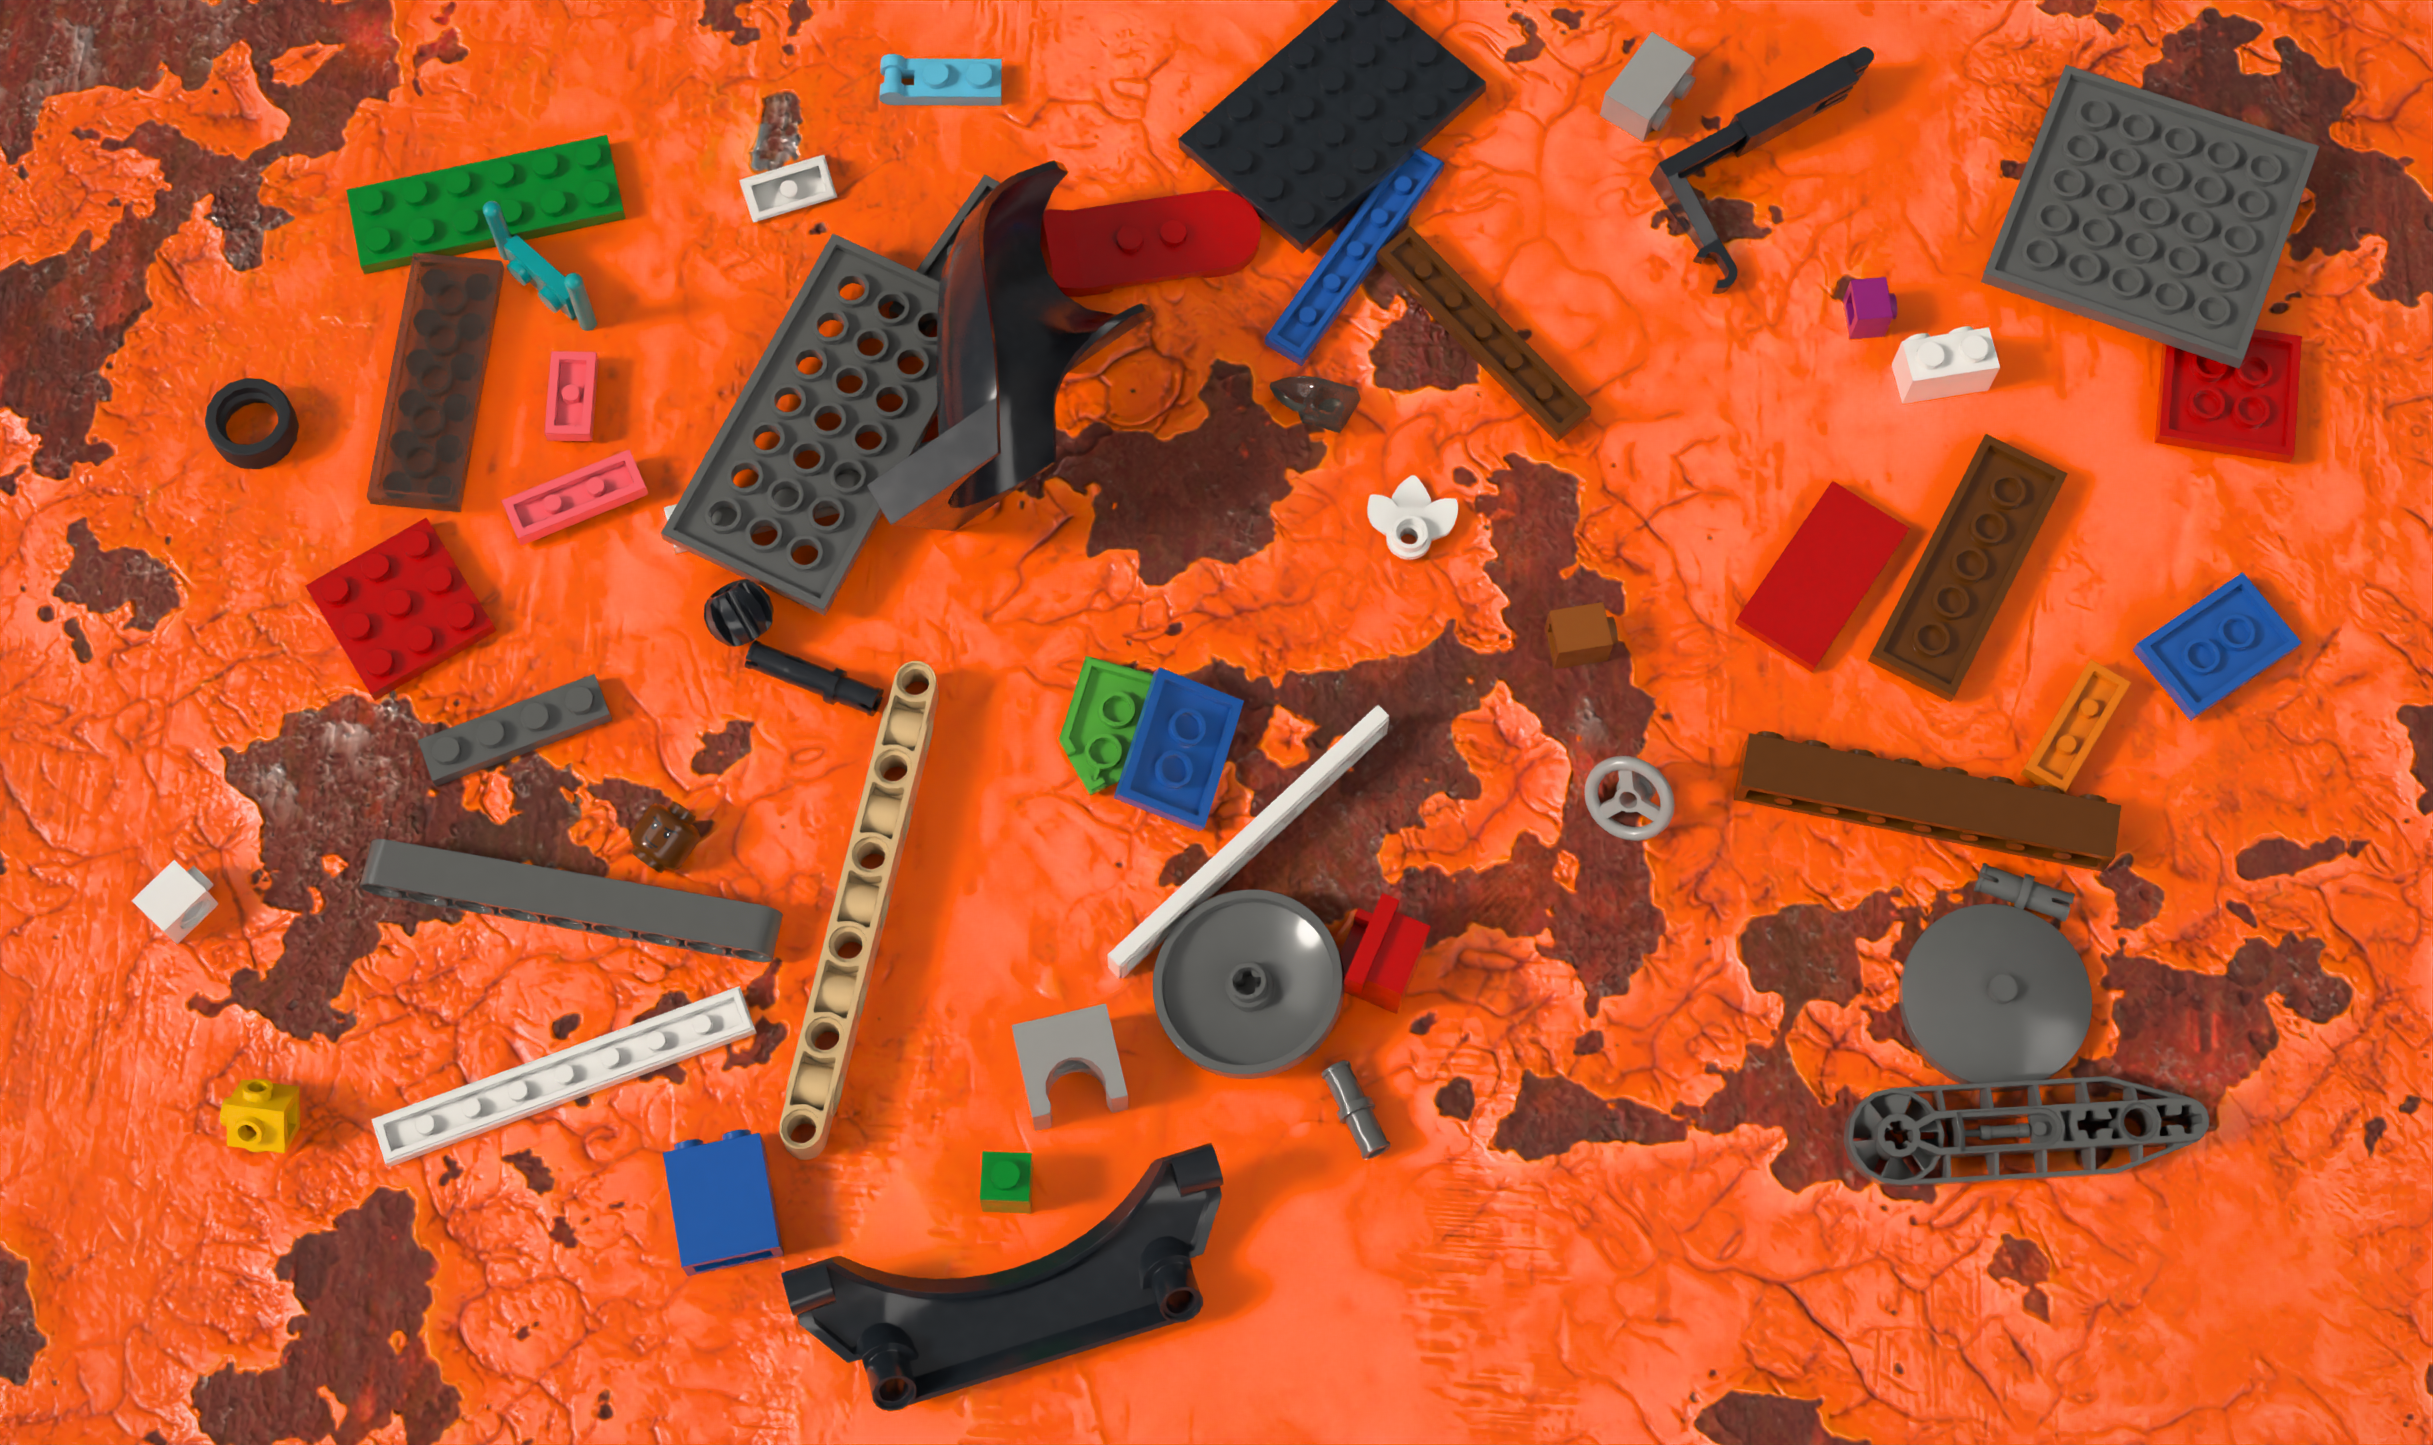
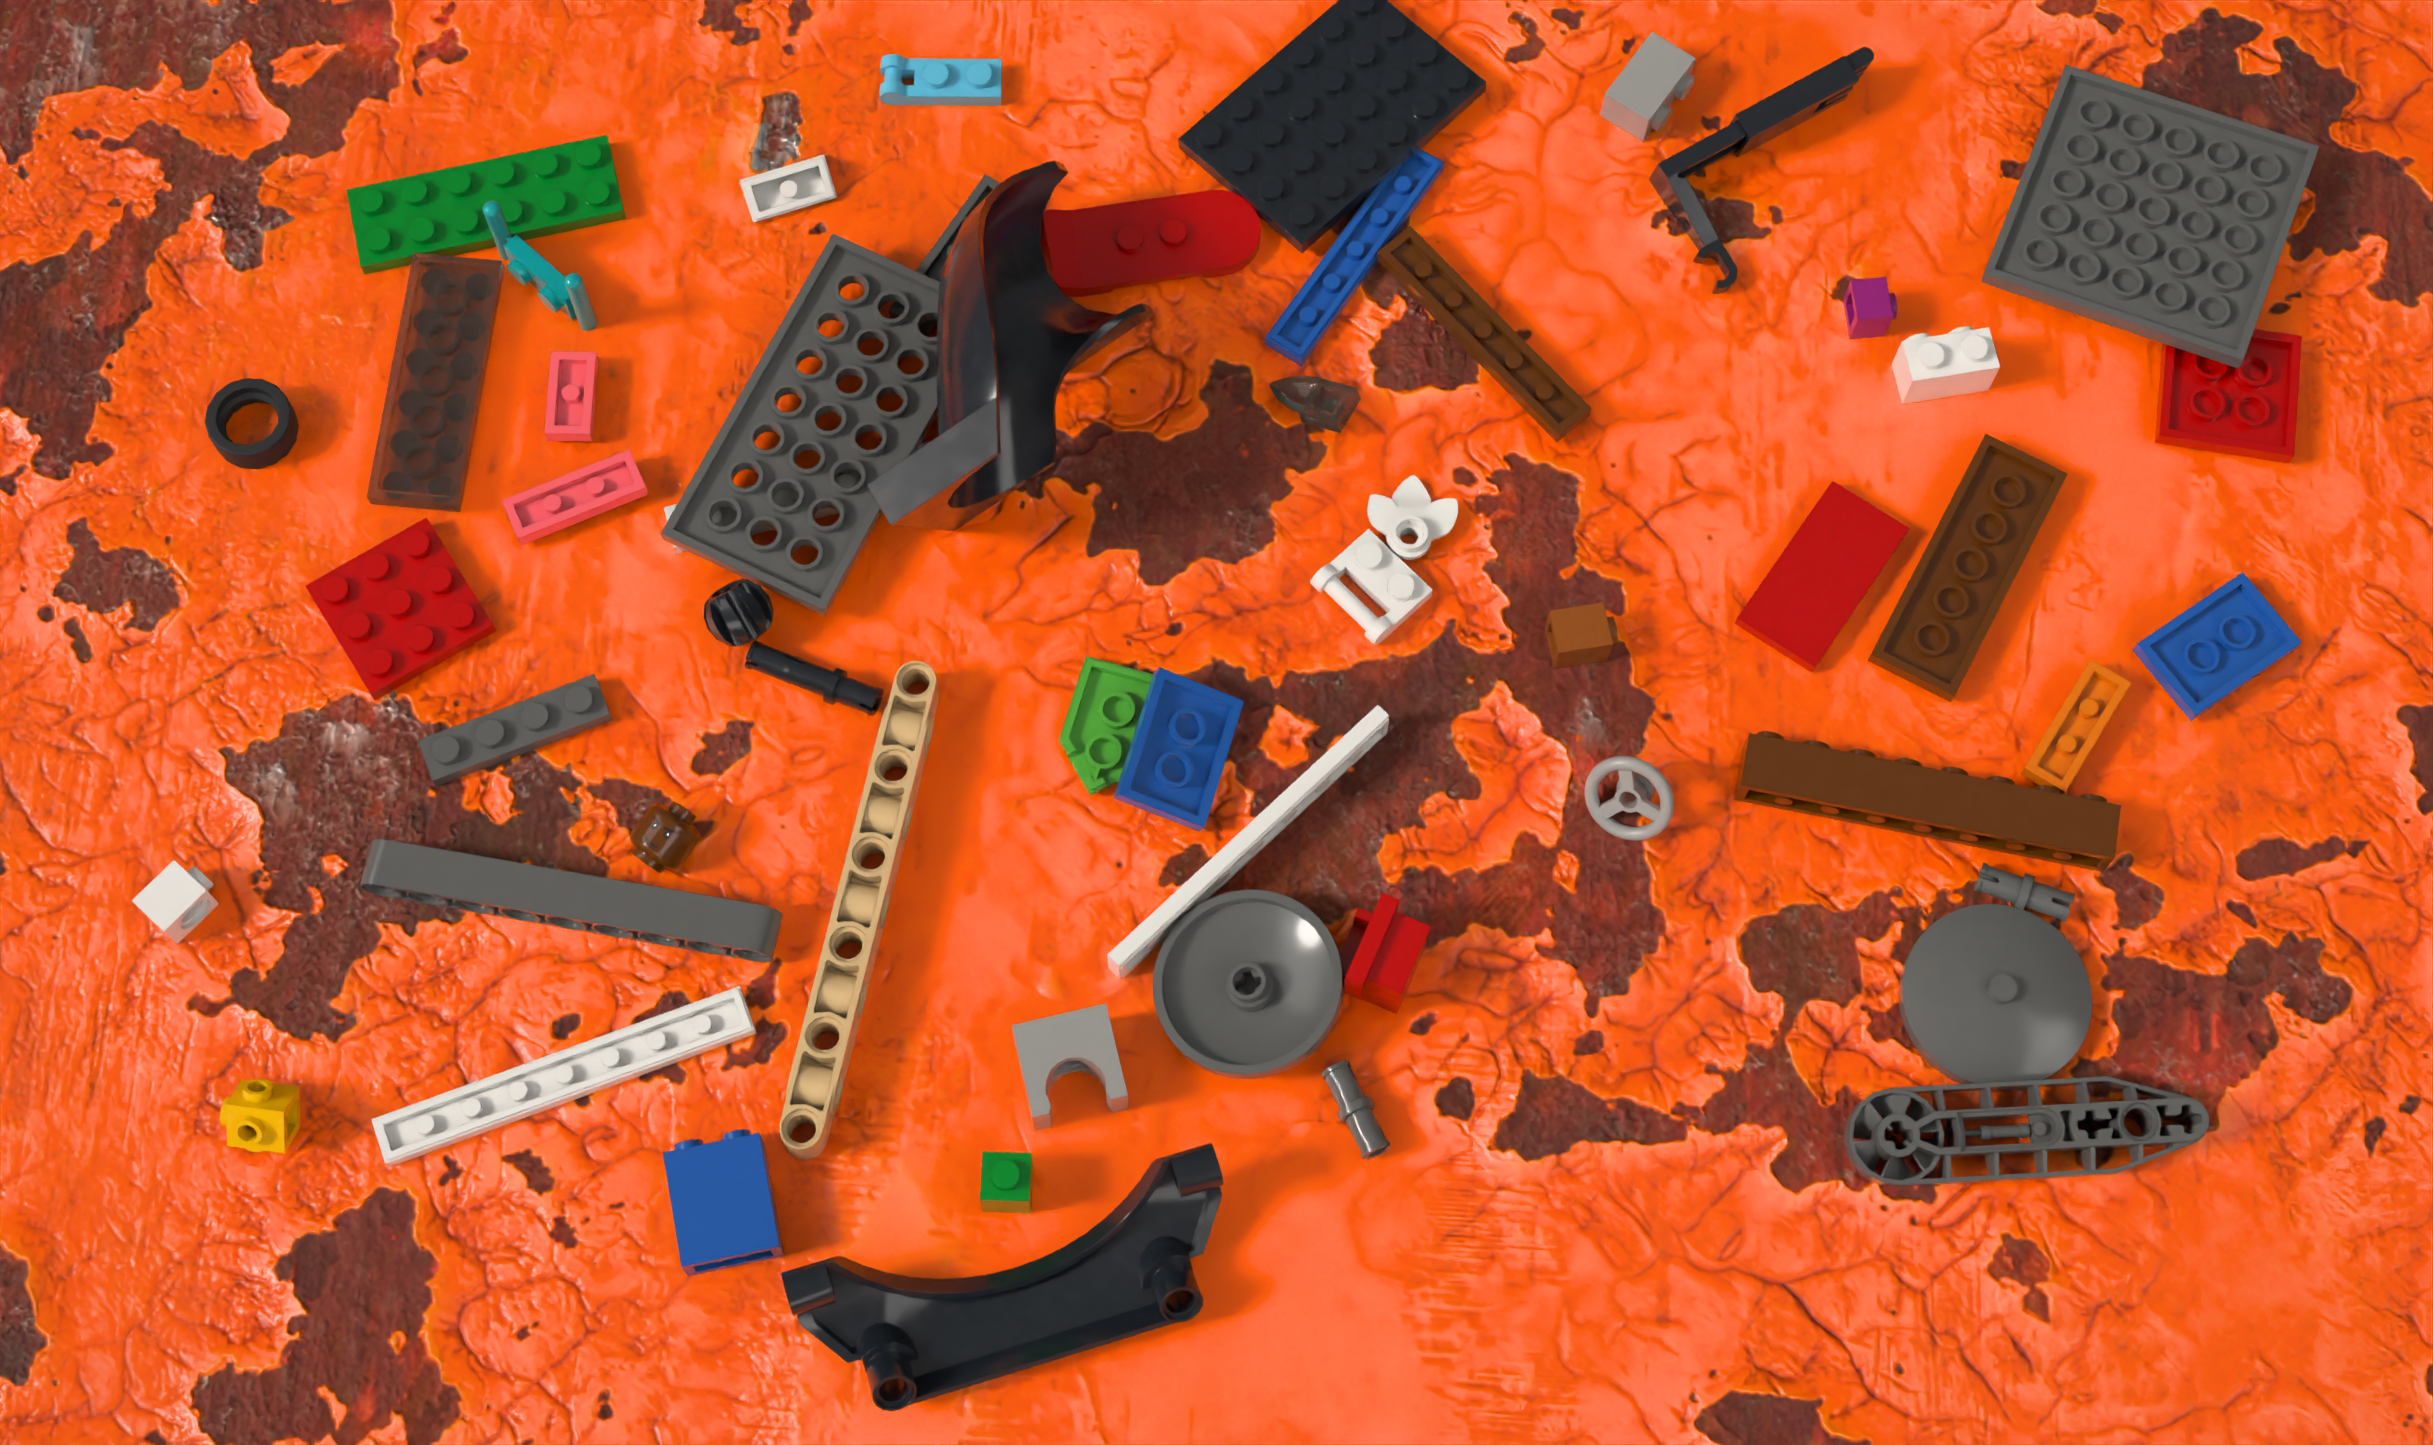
none -> white plate [1310,529,1433,646]

